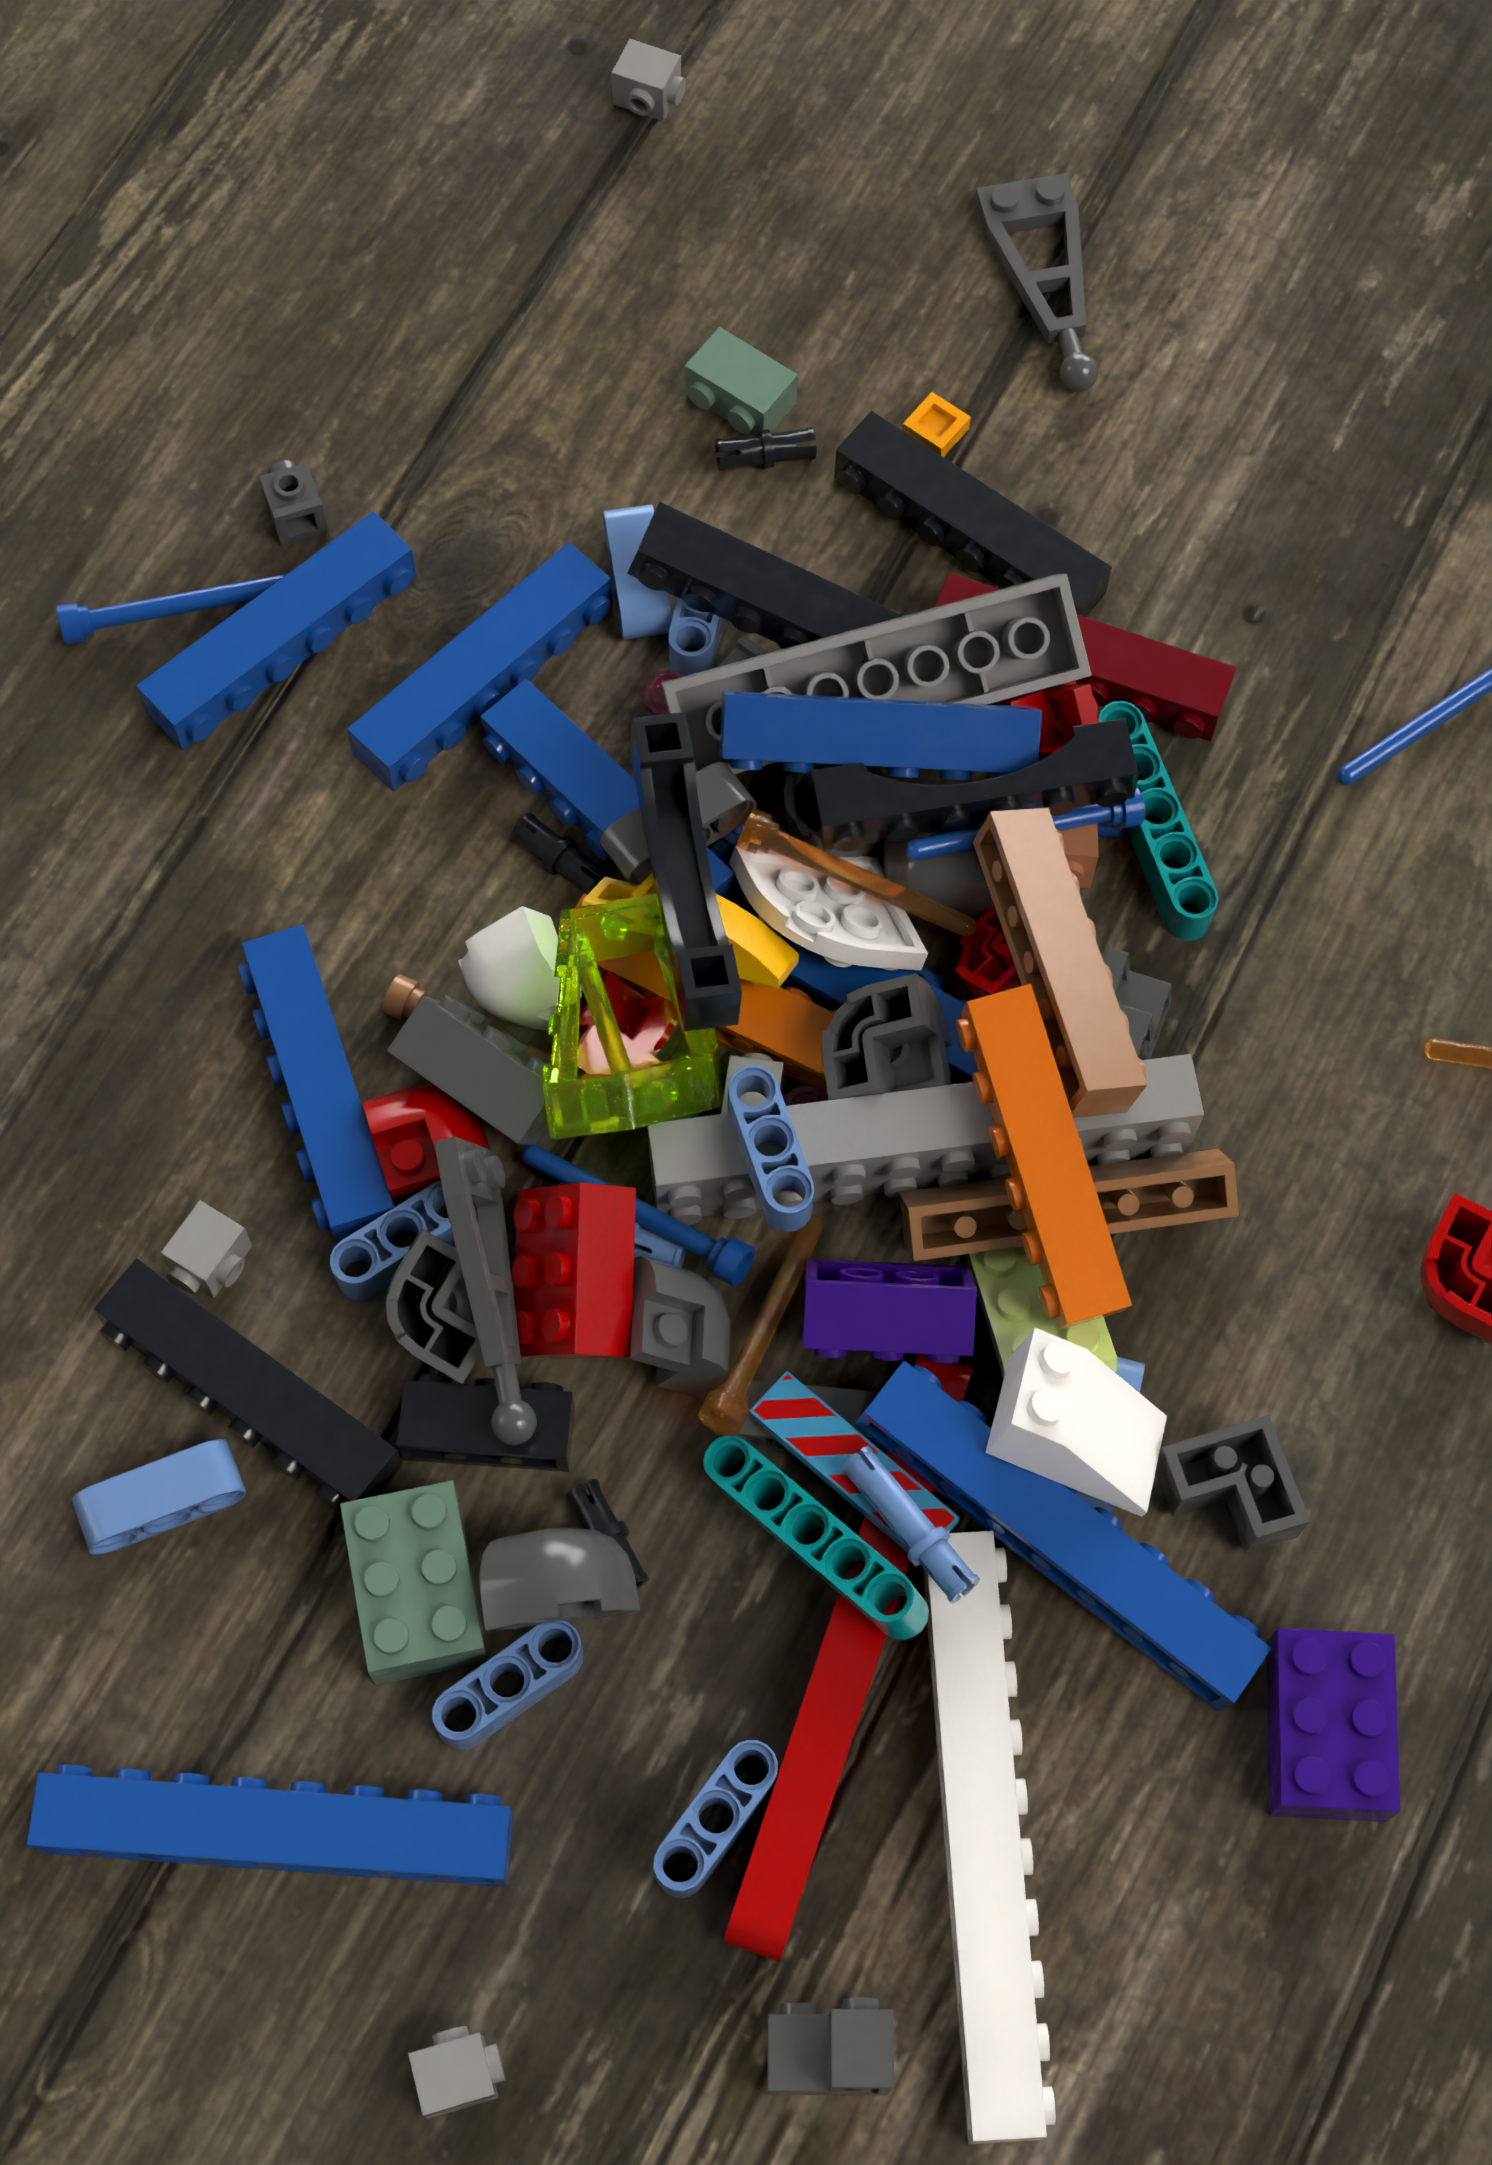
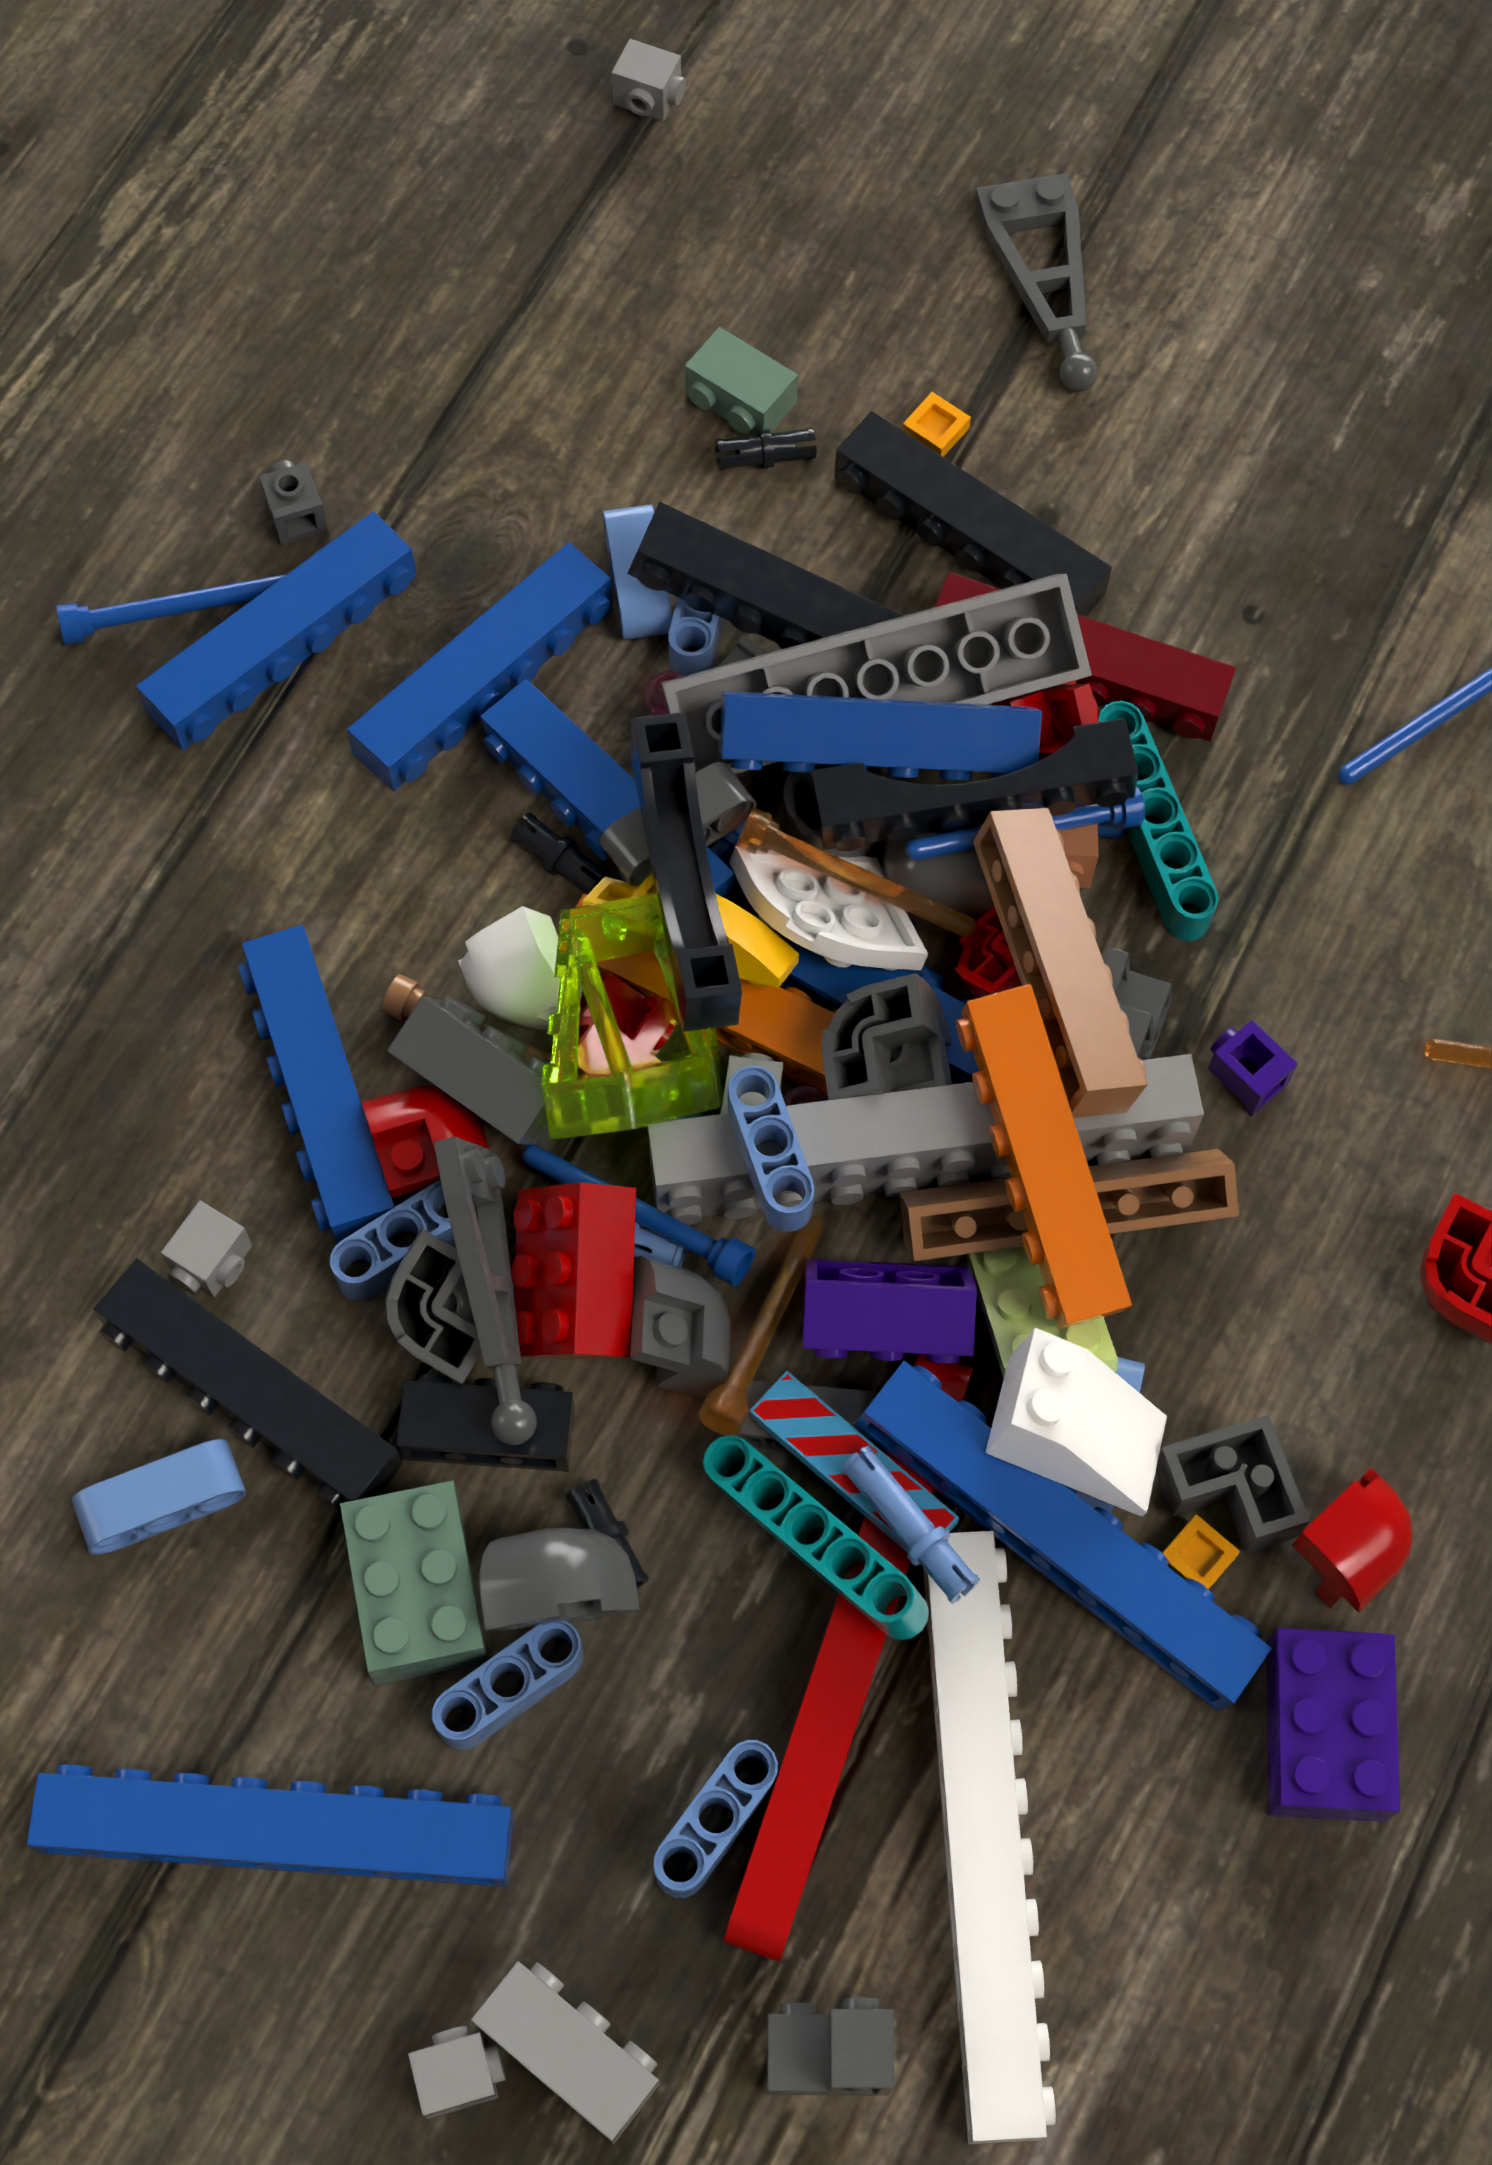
none -> light grey brick [471,1961,660,2144]
none -> light orange plate [1163,1514,1241,1589]
none -> dark purple brick [1208,1020,1298,1117]
none -> red brick [1292,1468,1413,1613]

